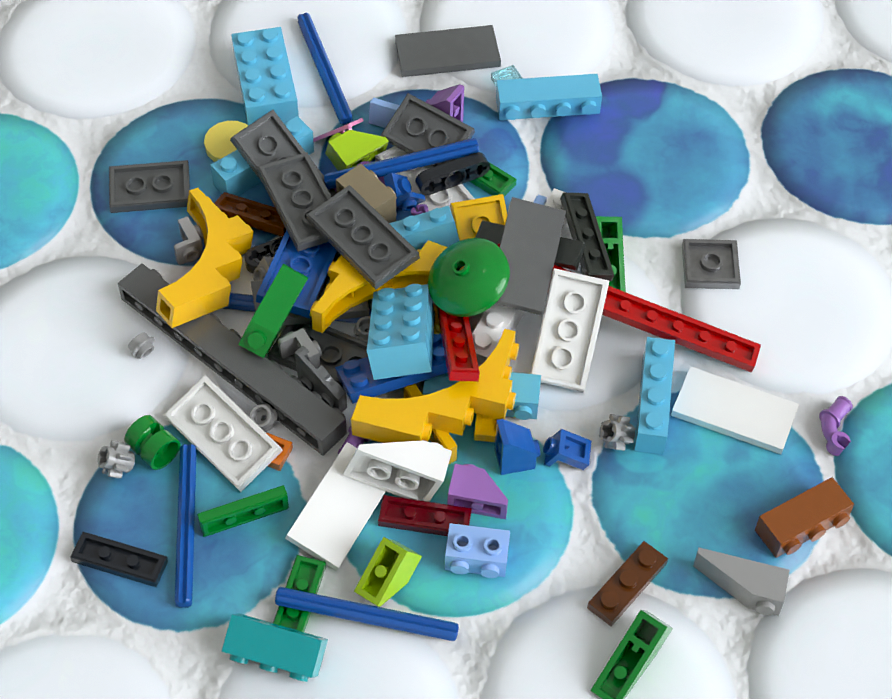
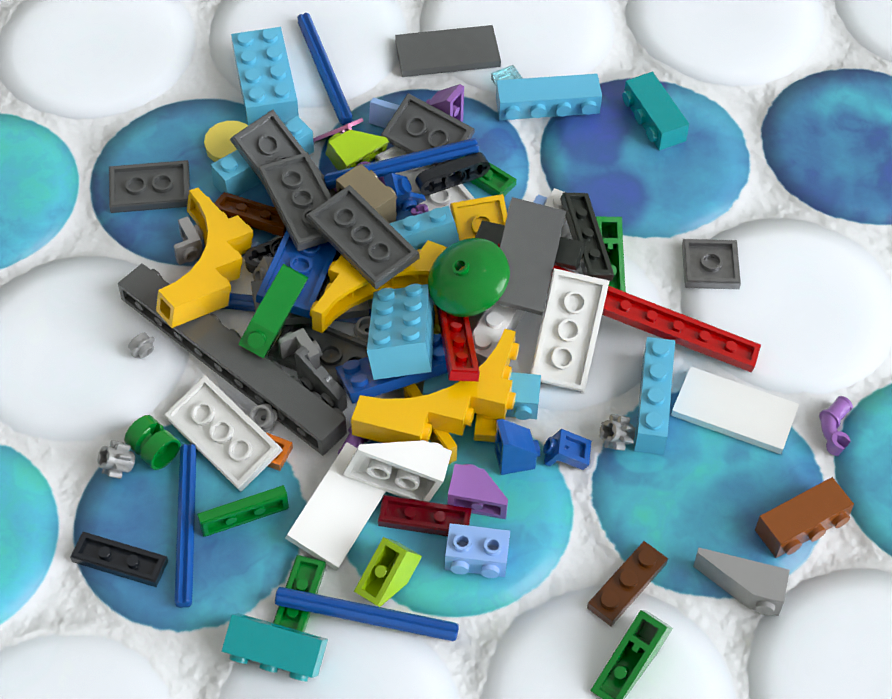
none -> teal brick [622,71,689,151]

